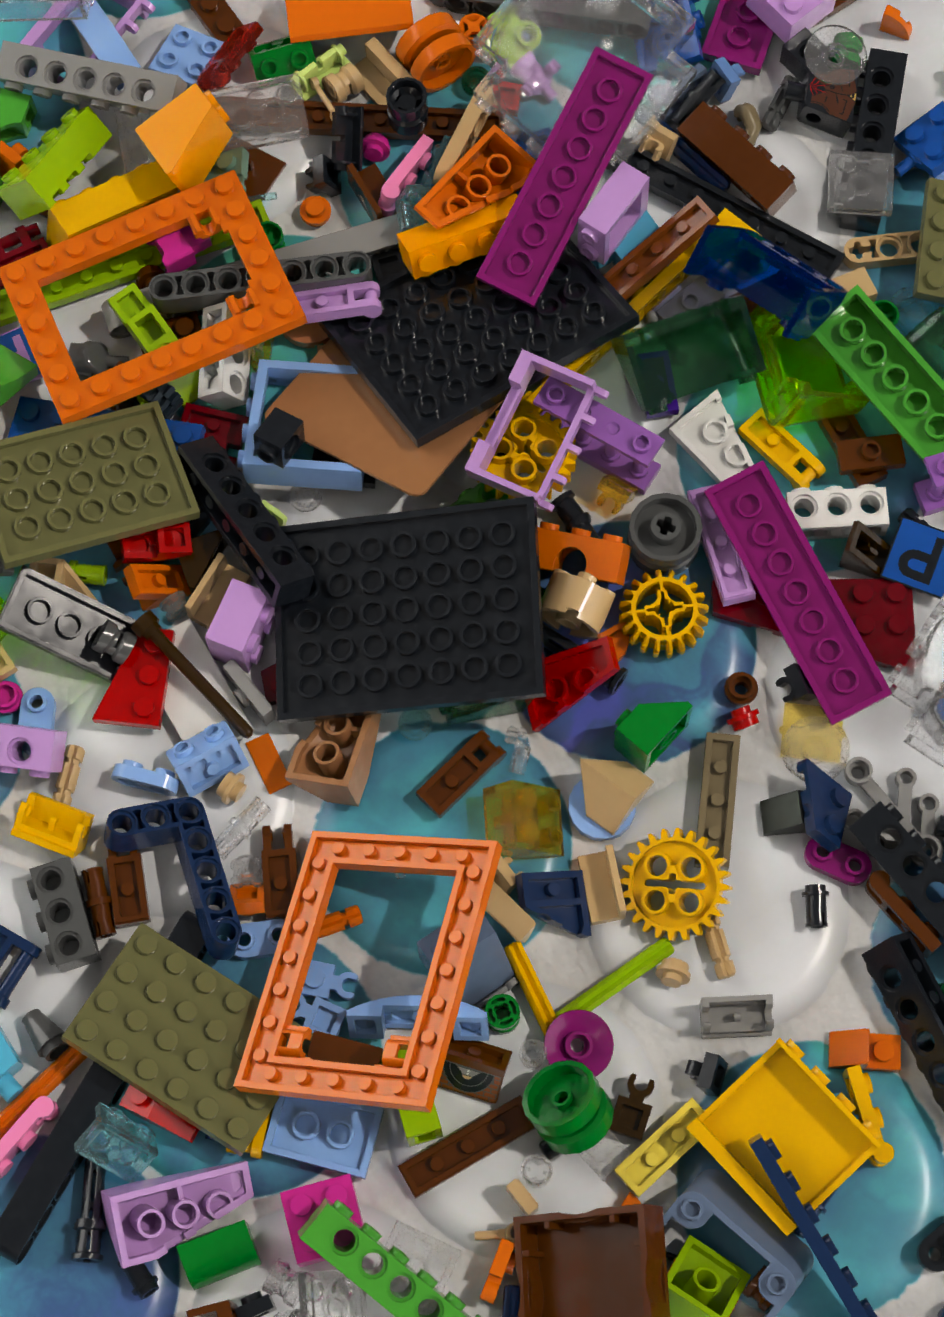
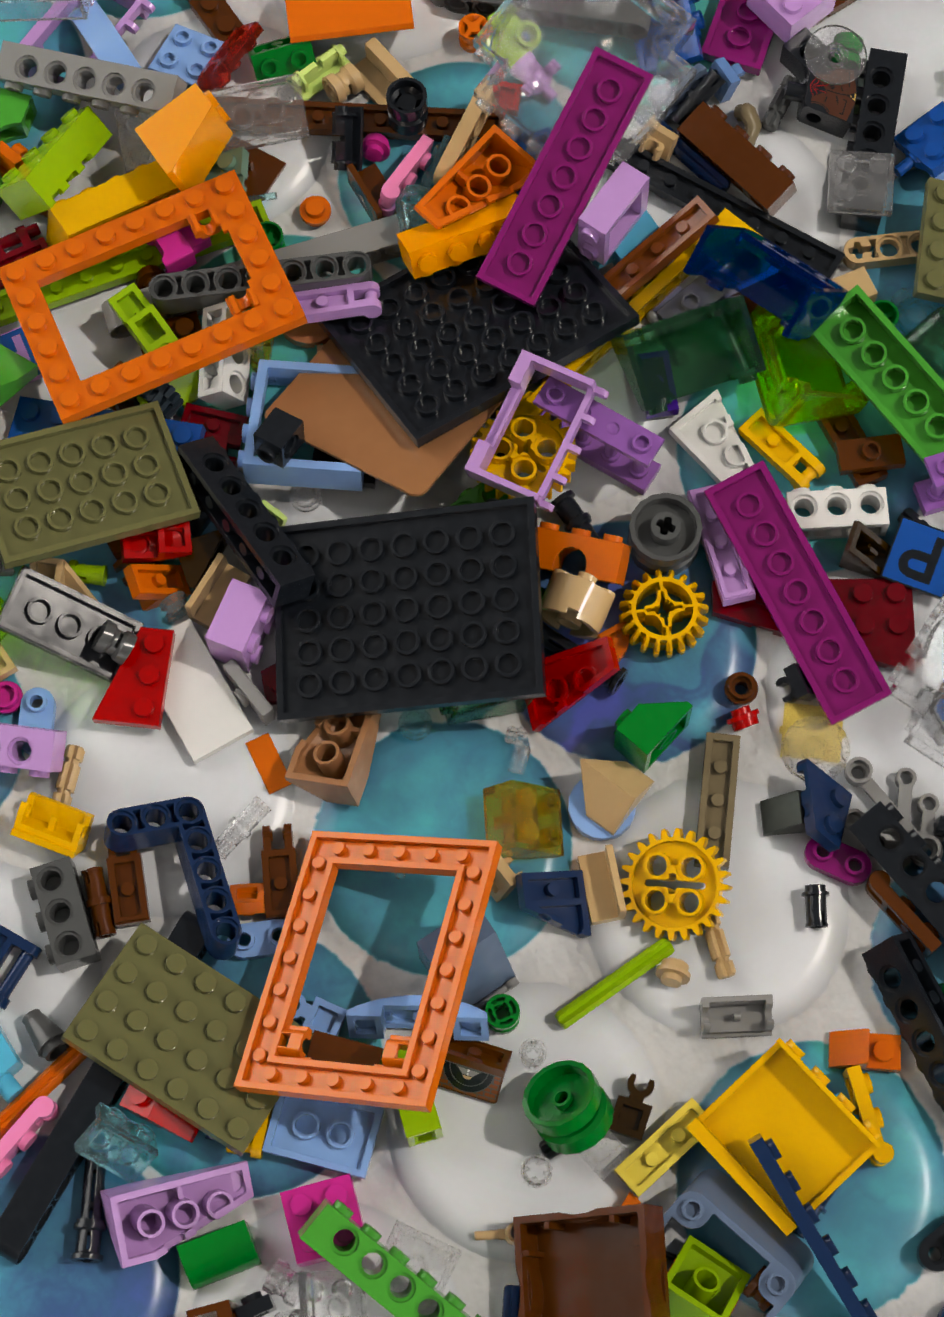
dark grey piece [68,341,129,377] -> none
light blue plate [111,759,180,796] -> none
black pin [117,1261,159,1300] -> none
dark brown piece [131,610,253,738] -> none
light blue bracket [166,721,250,797] -> none
tan plate [216,771,247,805] -> none
clear plate [230,854,263,888] -> none
light blue plate [301,960,359,1001] -> none
black tile [305,154,342,198] -> none
tan hinge [309,77,335,120] -> none
orange axle [319,905,363,938] -> none
black plate [370,248,407,283] -> none
orange wheel [395,12,476,93] -> none
reddish brown tile [397,1095,536,1199] -> none
reddish brown plate [416,729,507,819] -> none
clear green plate [461,66,492,96] -> none
orange plate [480,1238,516,1304] -> none
tan slope [486,881,536,943] -> none
yellow axle [504,941,556,1036] -> none
tan tile [506,1179,539,1216] -> none
magenta dish [544,1010,614,1077] -> none
clear yellow tile [597,474,638,515] -> none
black tile [685,1052,728,1097] -> none
orange tile [879,5,912,40] -> none

